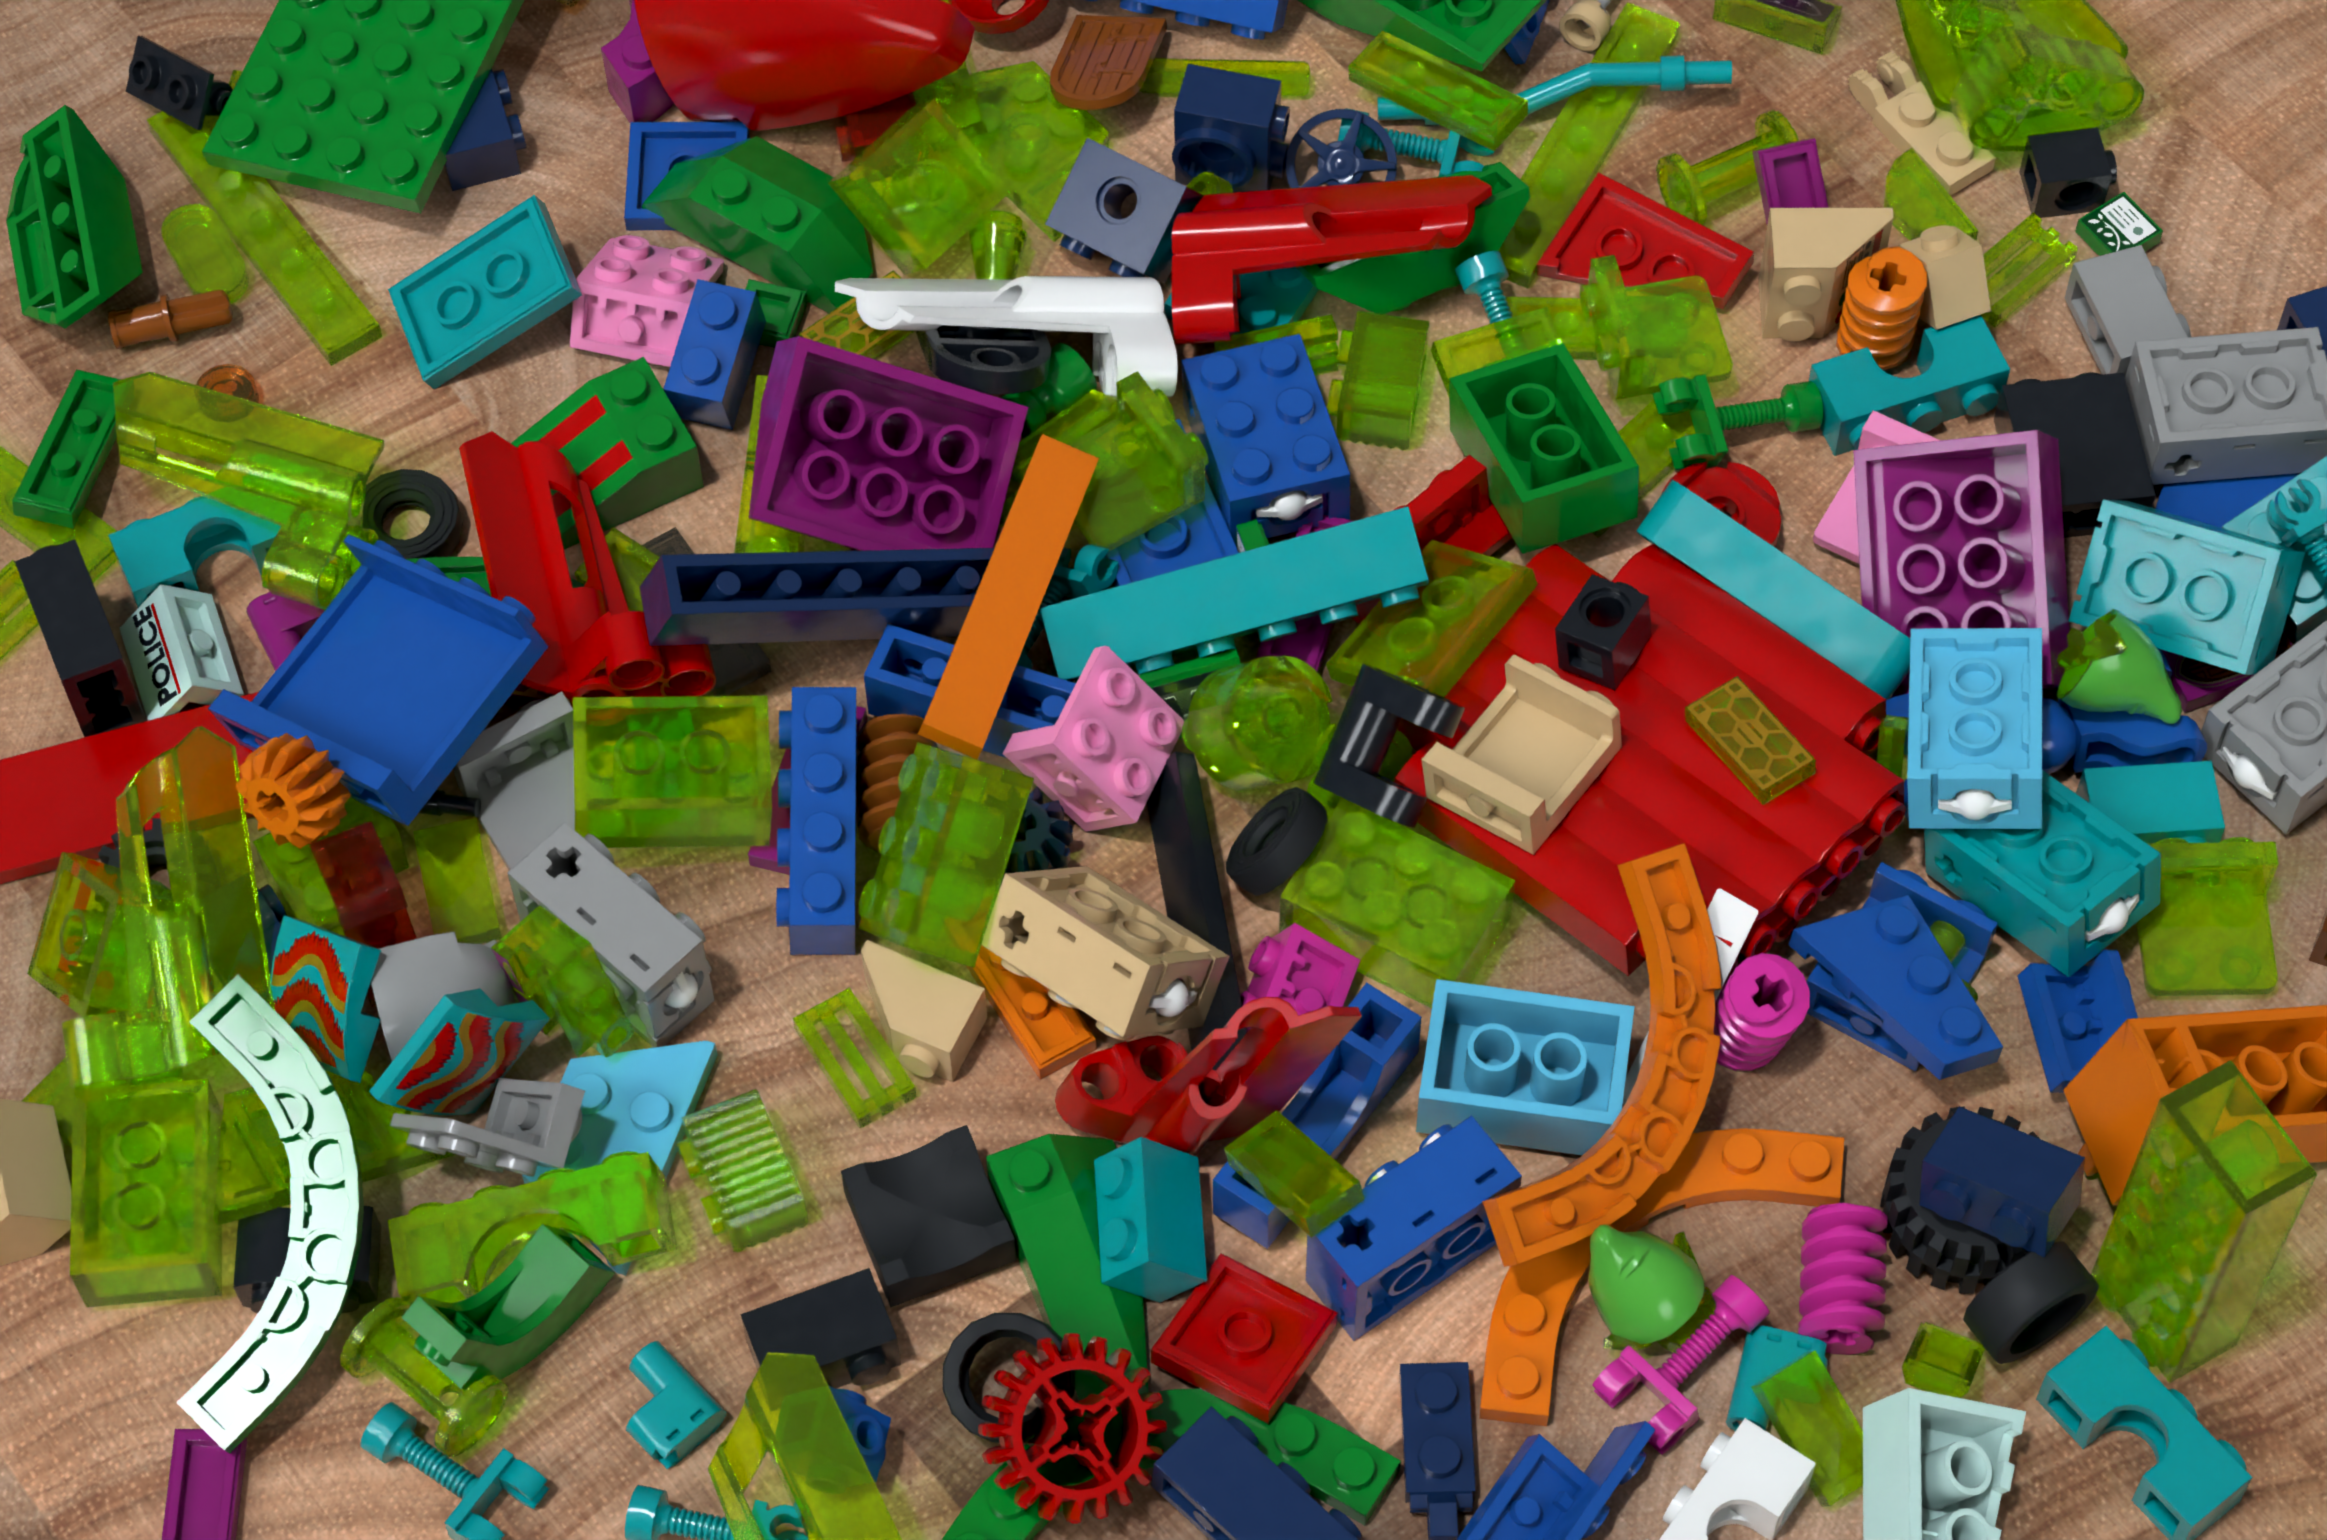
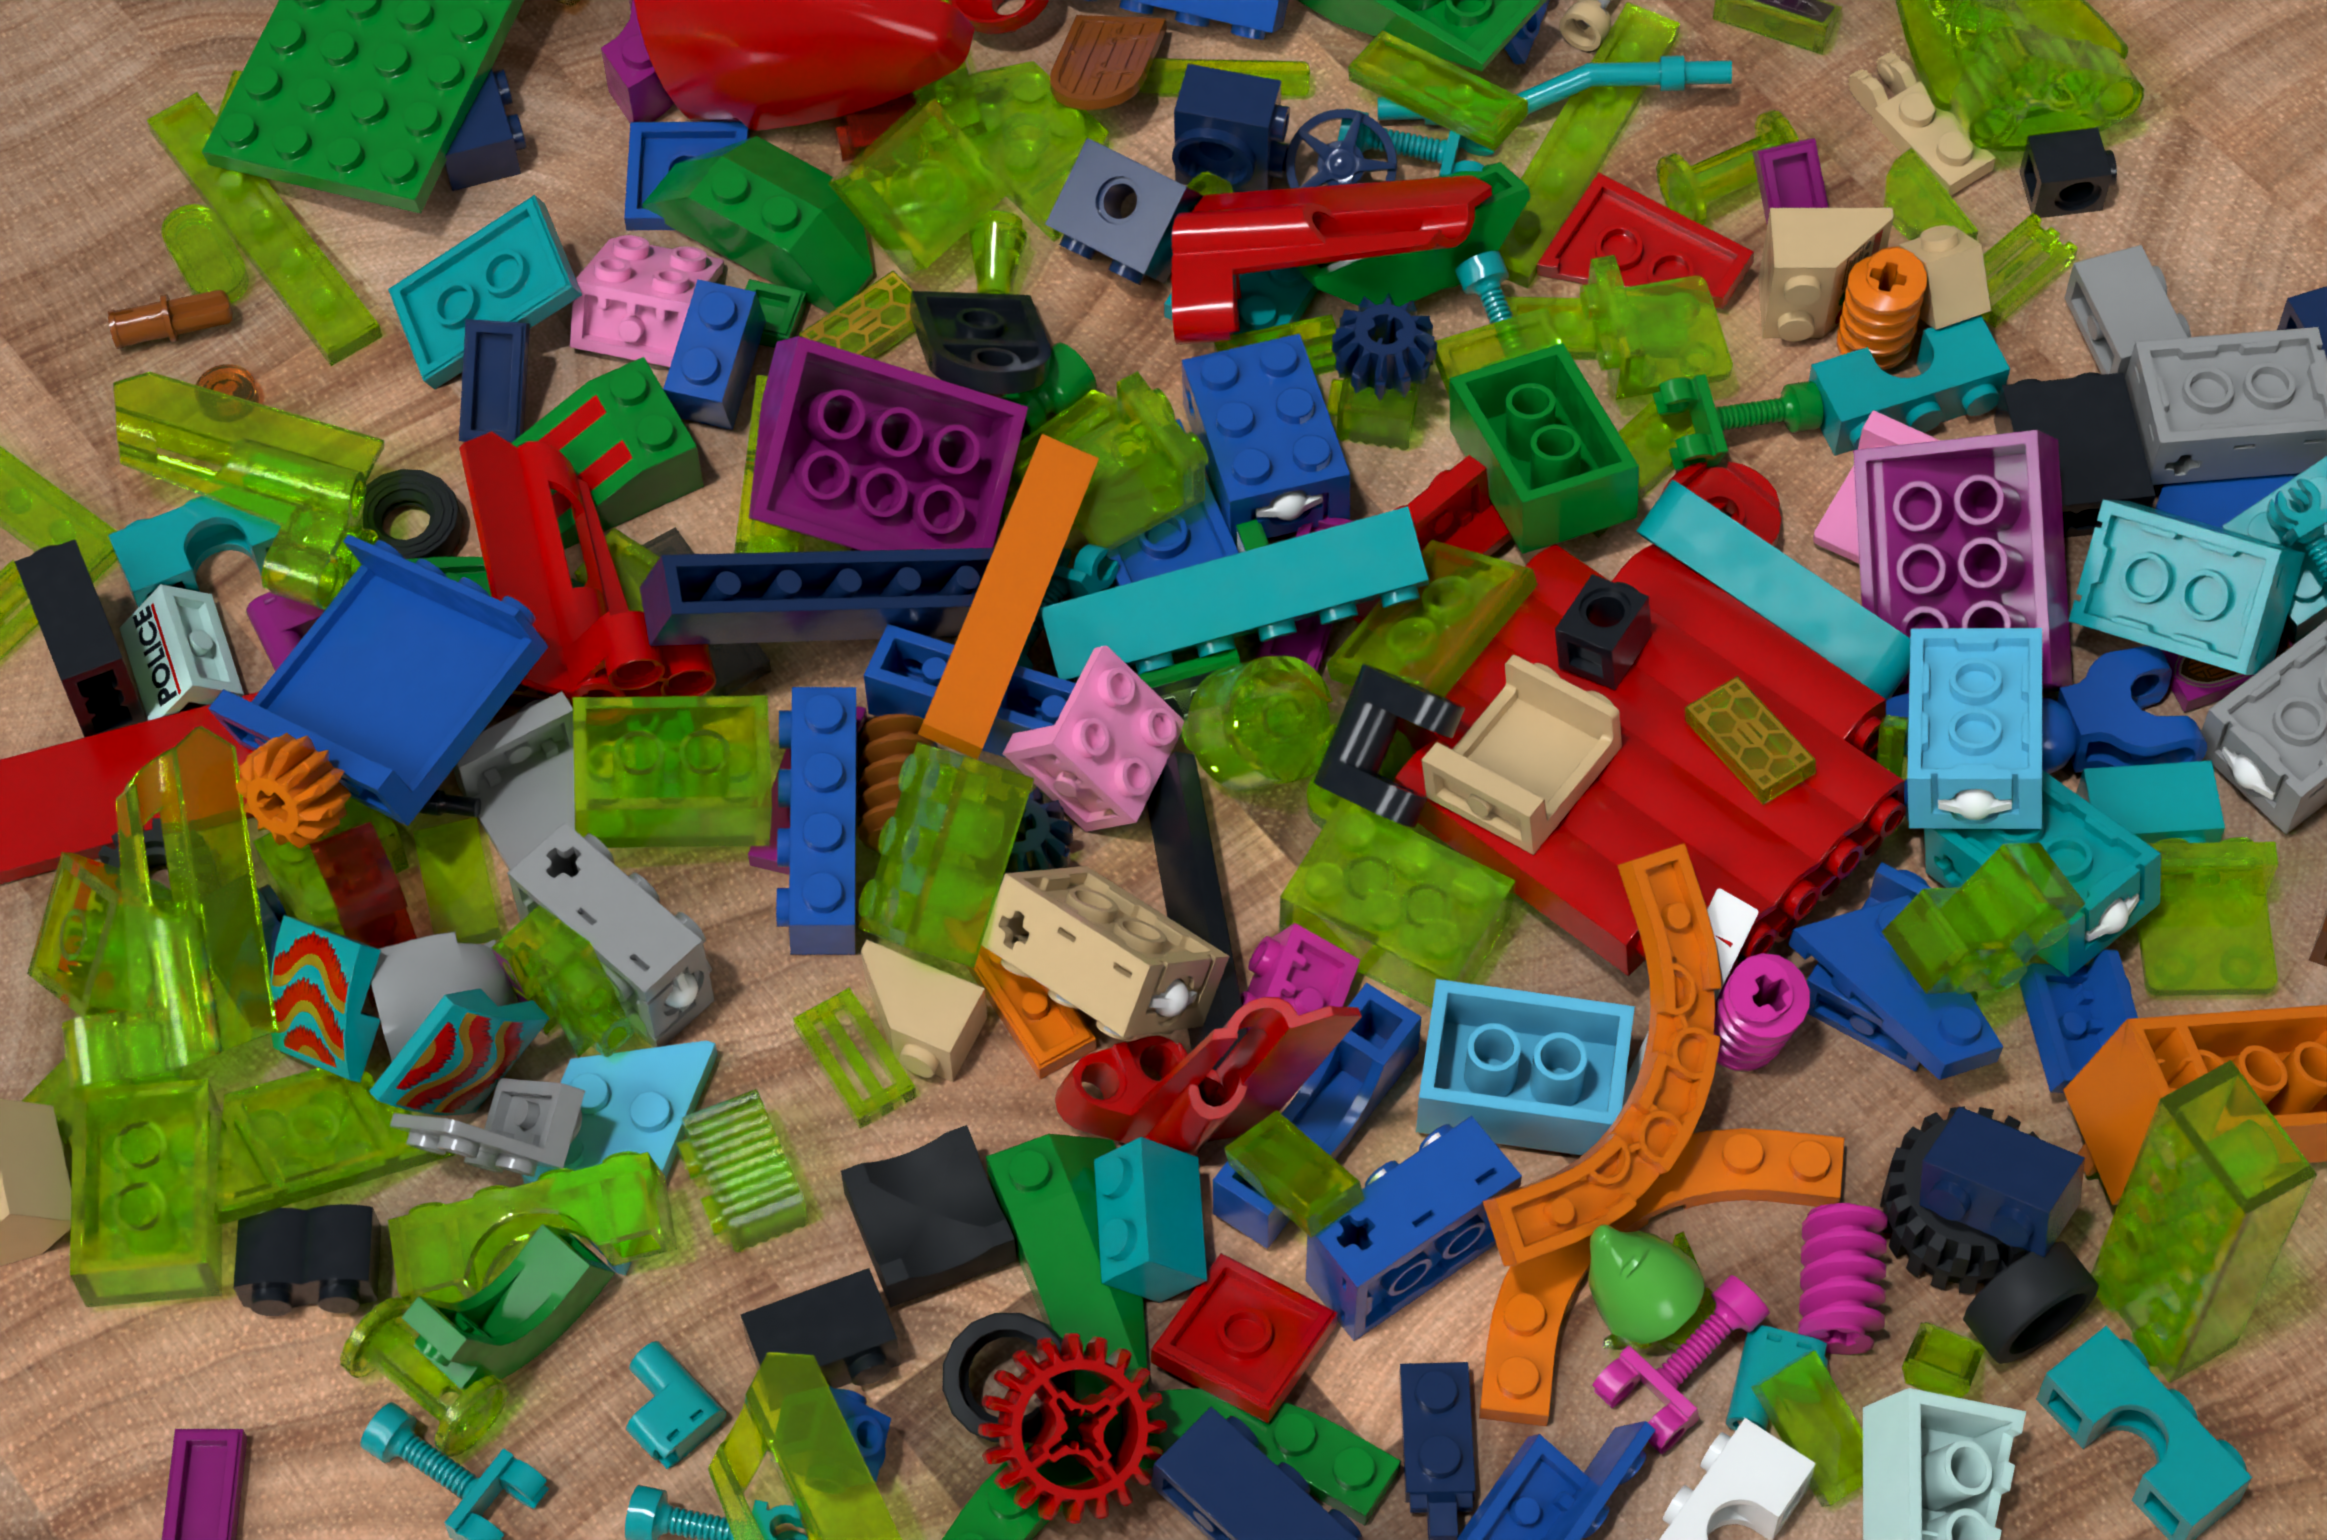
green wedge [6,105,143,329] -> none
green tile [12,369,136,529] -> none
black hinge [126,36,233,130] -> none
plate [177,974,364,1454] -> none
white panel [835,276,1178,397] -> none
black tyre [1226,787,1328,896] -> none
bright green hat [2057,608,2182,724] -> none
tile [2075,192,2163,256] -> none
none -> dark blue tile [459,319,530,443]
none -> dark blue gear [1332,293,1437,401]
none -> clear neon green brick [1881,843,2086,994]

